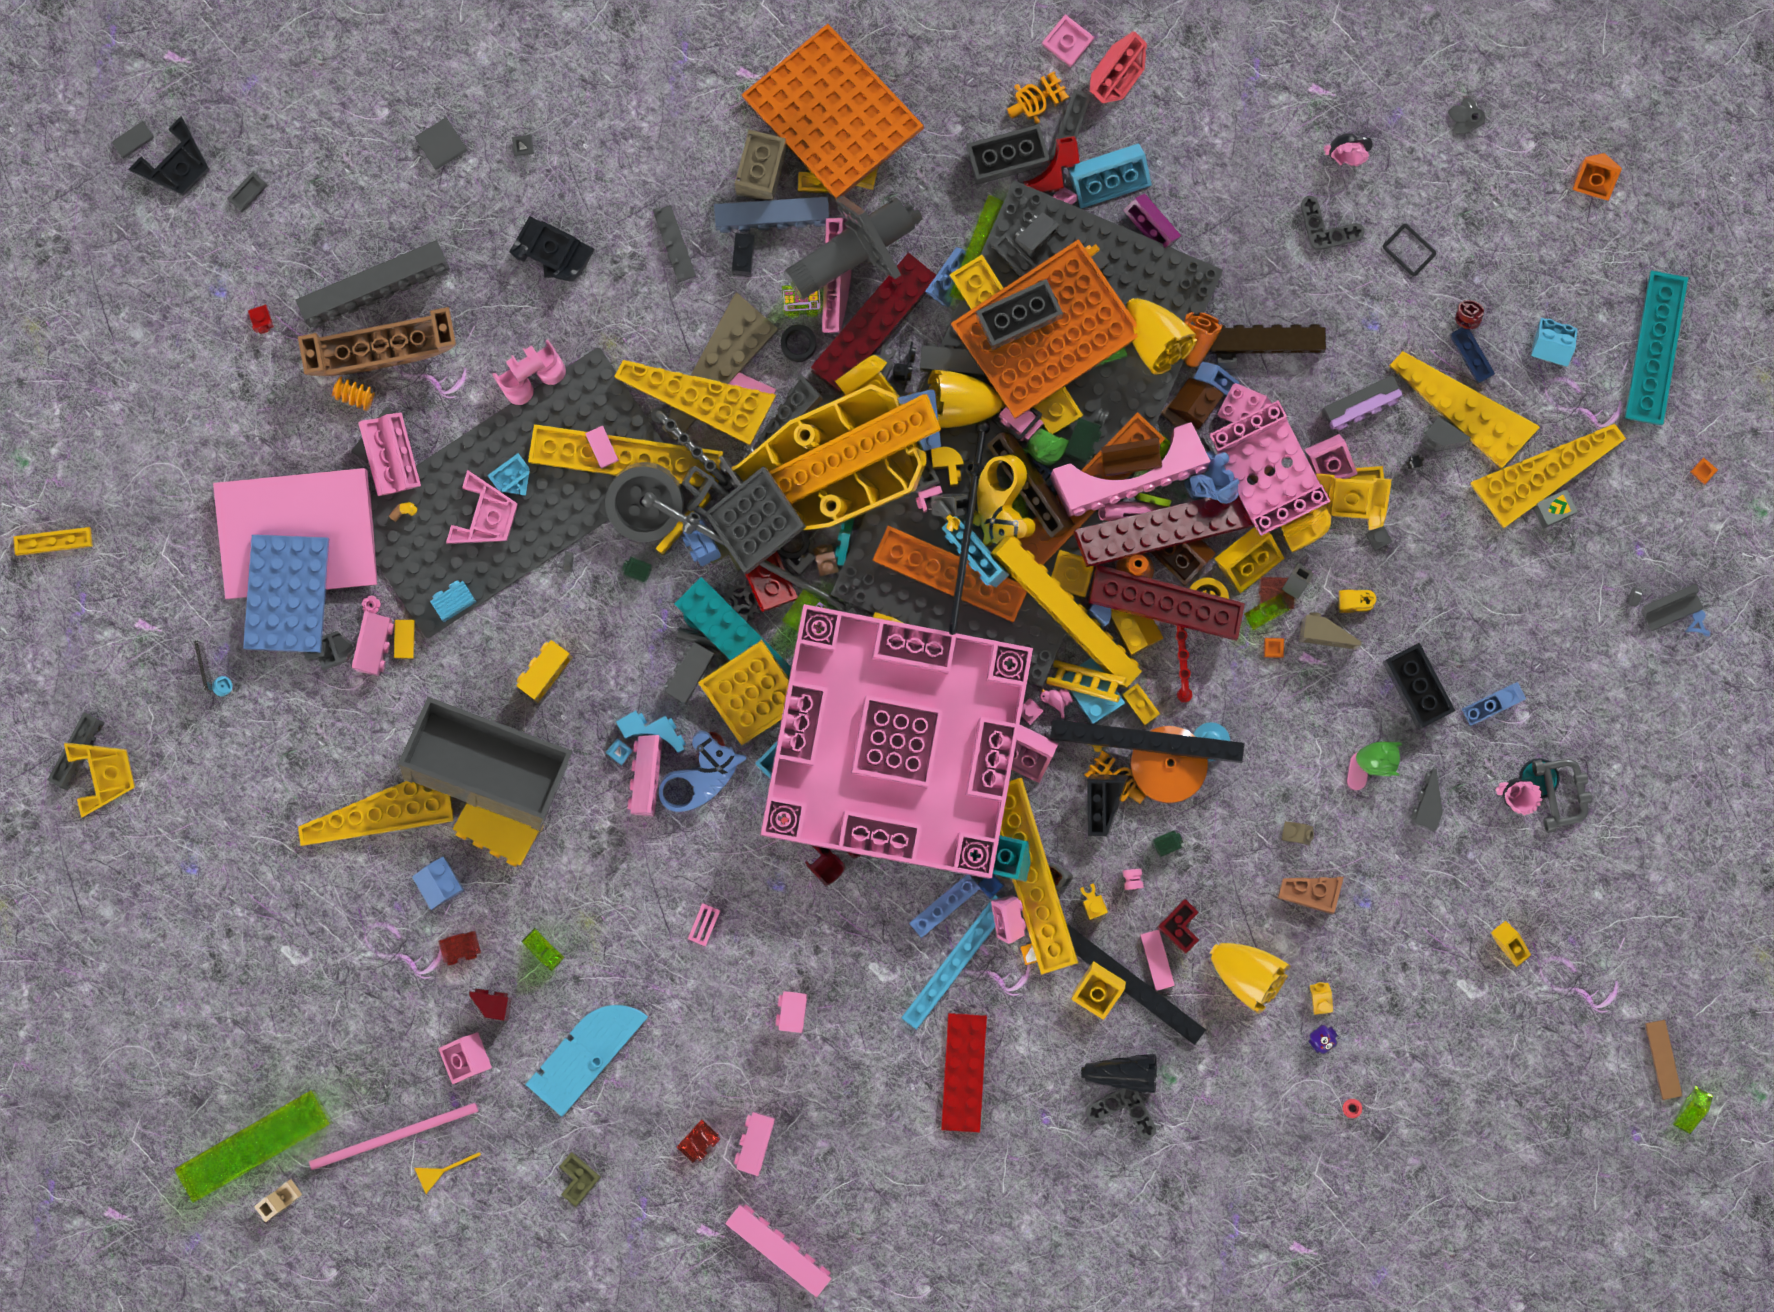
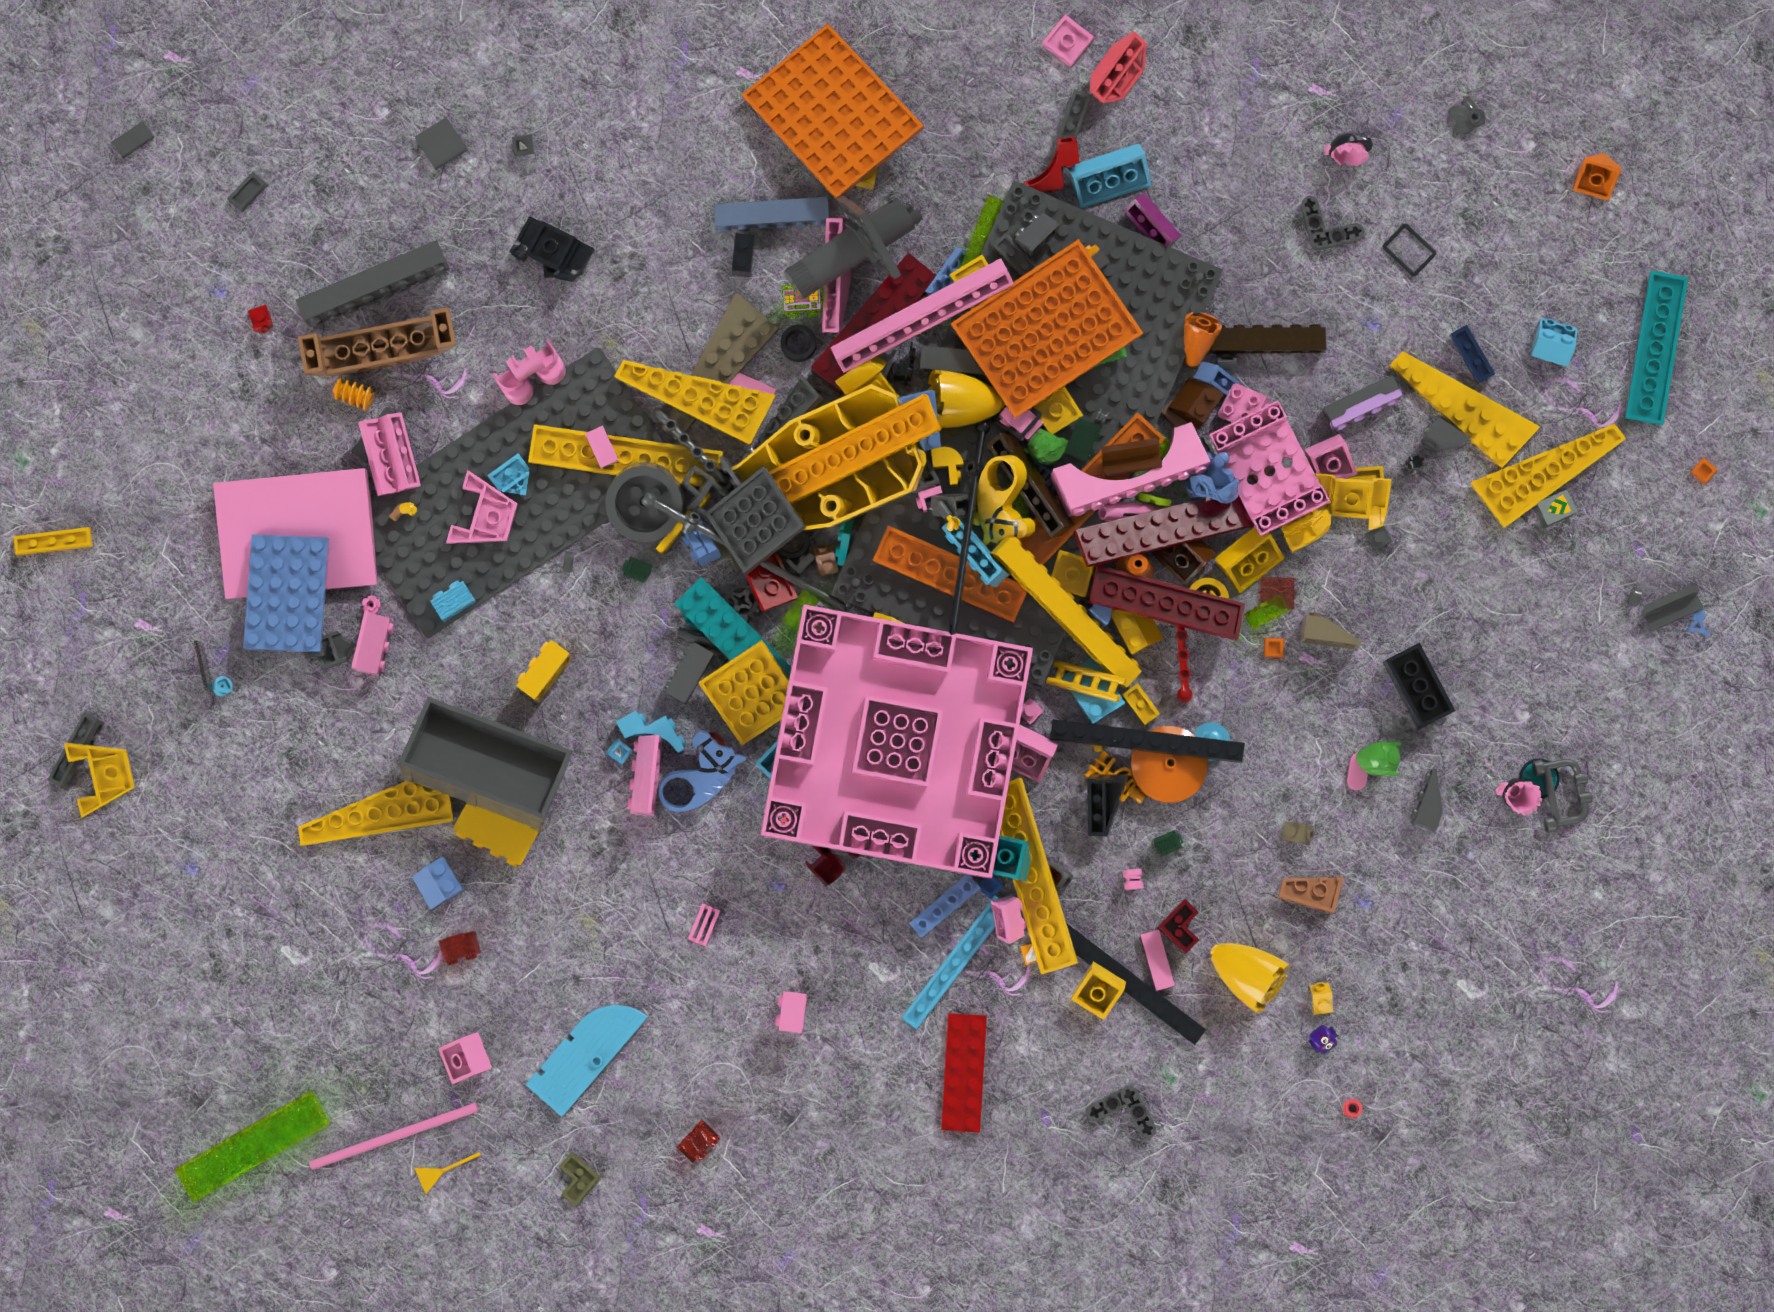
black wing [128,116,209,196] -> none
tan brick [254,1179,302,1222] -> none
yellow tile [394,620,415,659] -> none
dark red slope [469,988,512,1021] -> none
clear neon green slope [521,928,565,971] -> none
dark grey hinge [653,205,696,283] -> none
bright pink brick [725,1204,832,1297] -> none
bright pink slope [734,1112,775,1176] -> none
dark tan container [735,130,787,201] -> none
yellow plate [798,172,830,193] -> none
dark grey brick [966,124,1050,185] -> none
dark grey brick [976,279,1063,351] -> none
light orange torso [1006,71,1070,124] -> none
bright pink animal [1040,689,1073,719] -> none
bright pink plate [1052,187,1078,205] -> none
yellow brick [1080,883,1108,920] -> none
black cone [1081,1054,1157,1093] -> none
yellow cylinder [1126,298,1197,375] -> none
dark grey brick [1282,563,1314,599] -> none
yellow piece [1338,590,1376,613] -> none
dark red wheel [1455,300,1484,329] -> none
medium blue slope [1462,682,1526,726] -> none
yellow slope [1491,921,1531,967] -> none
medium nougat tile [1645,1020,1682,1100] -> none
clear neon green slope [1673,1087,1713,1134] -> none
none -> bright pink brick [830,258,1014,373]

